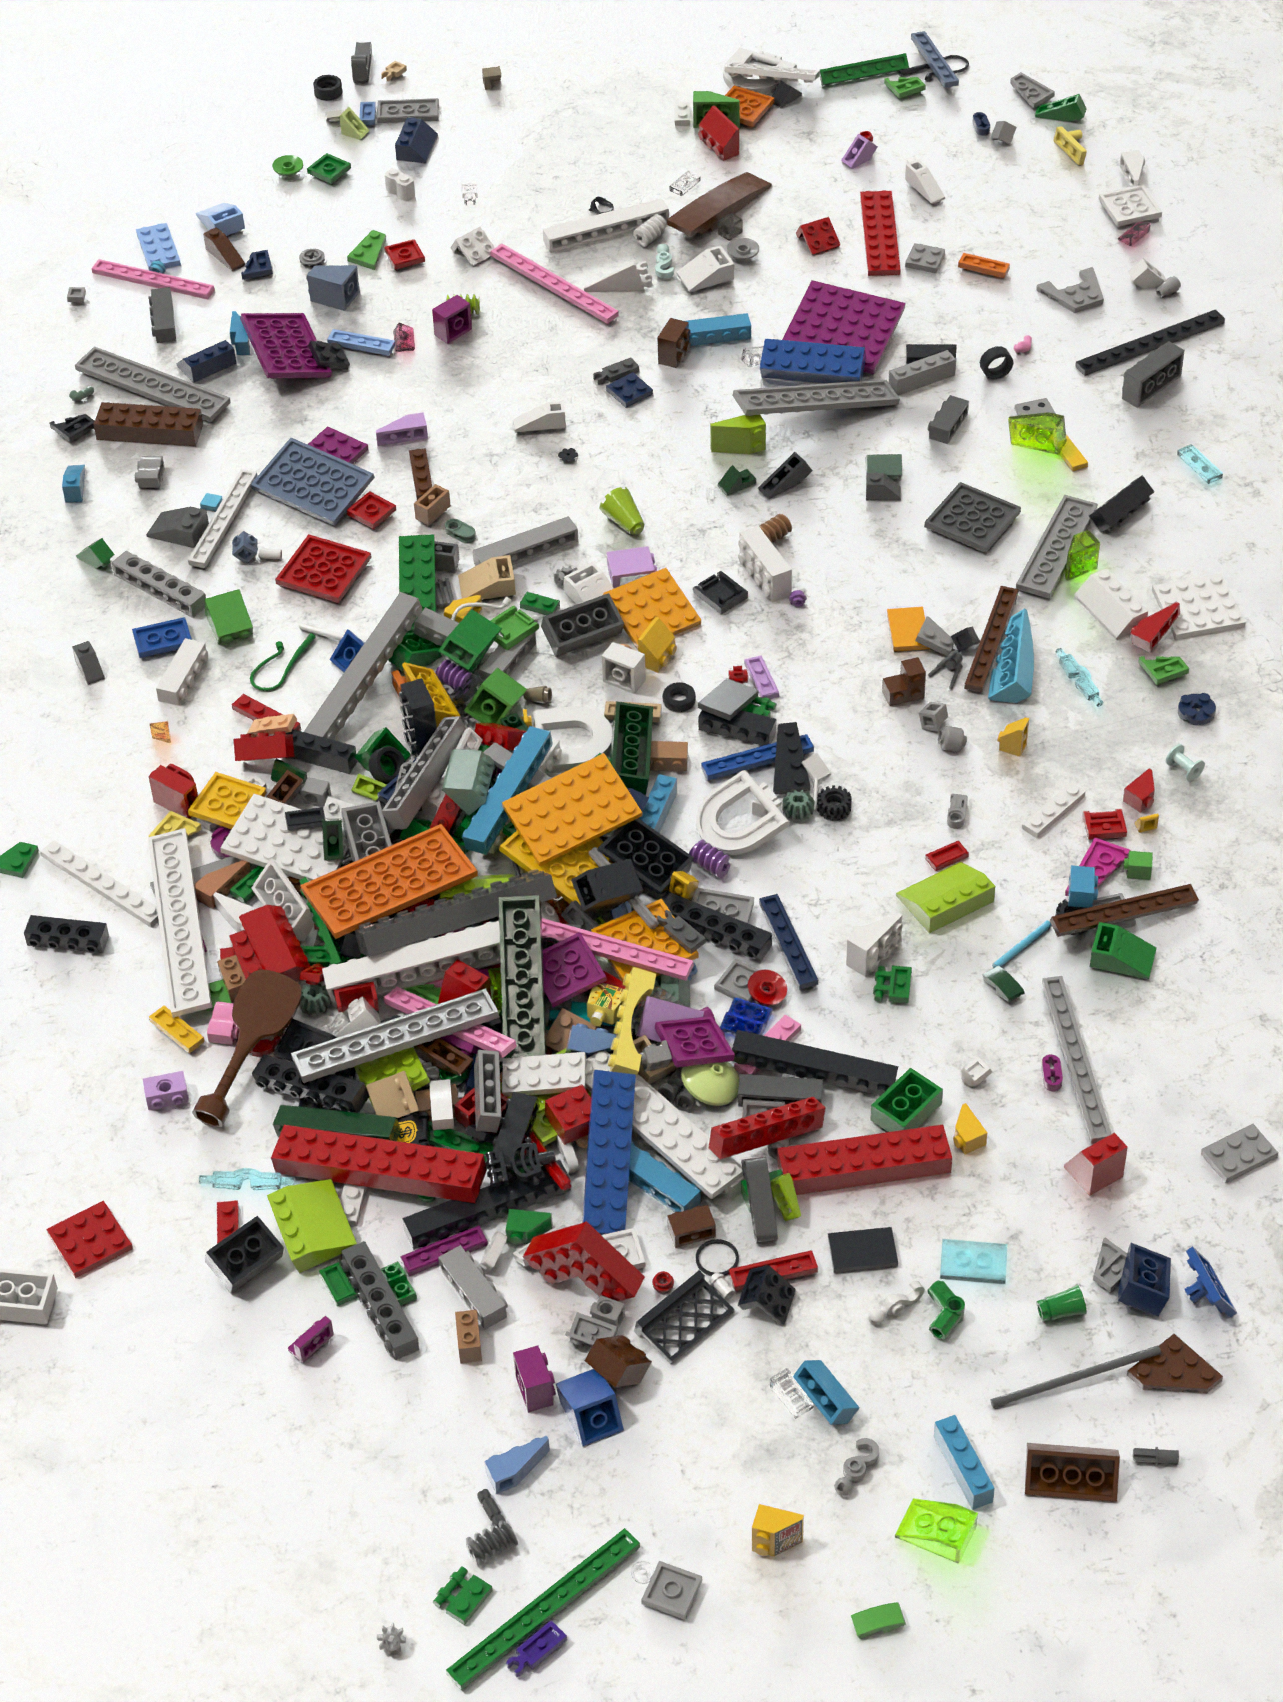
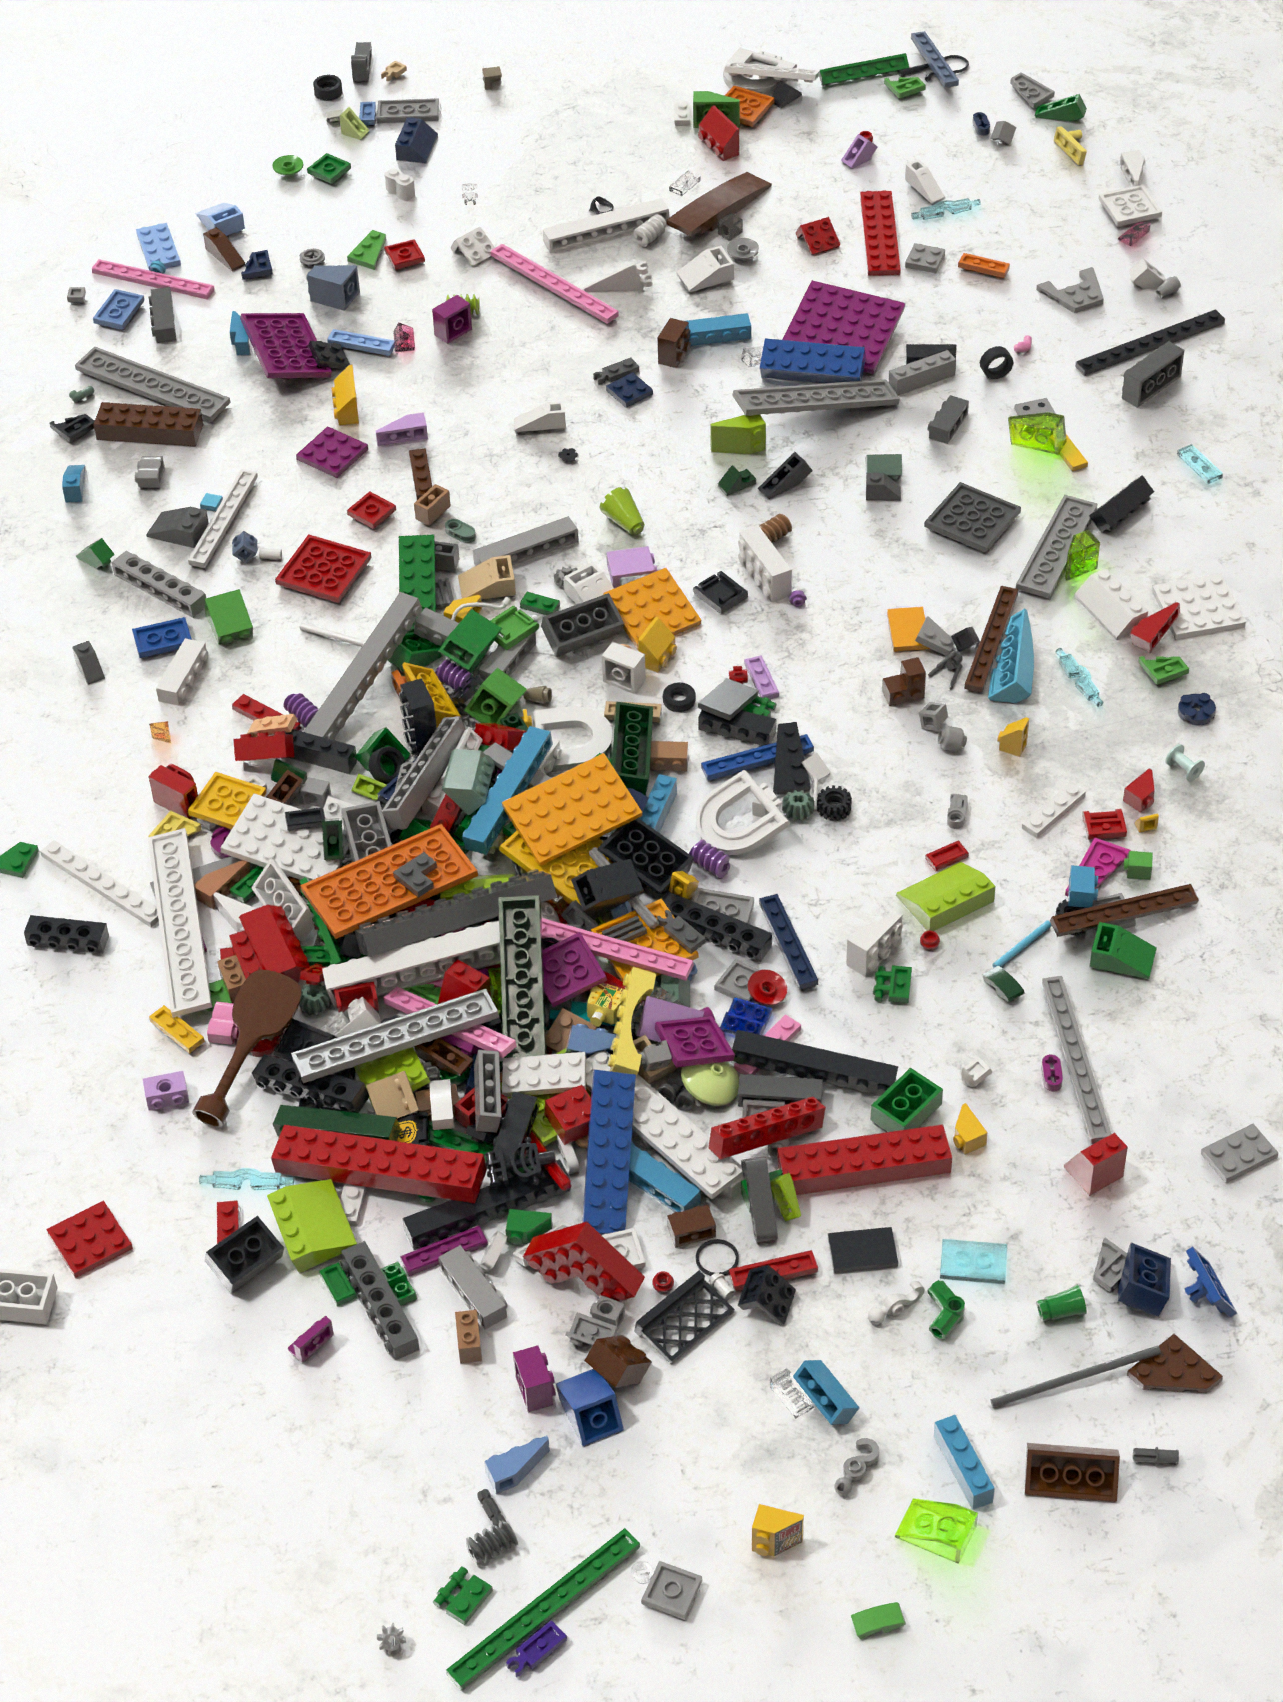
dark blue slope [176,340,237,383] -> none
sand blue plate [250,437,375,526] -> none
green piece [250,633,316,691] -> none
blue slope [329,629,365,672] -> none
light aqua piece [655,244,674,278] -> none
none -> medium blue plate [93,289,145,330]
none -> medium lavender piece [283,693,319,727]
none -> yellow slope [331,365,359,426]
none -> dark grey plate [393,852,437,898]
none -> dark grey tile [602,916,647,942]
none -> clear light blue piece [911,198,981,220]
none -> red plate [920,930,940,949]

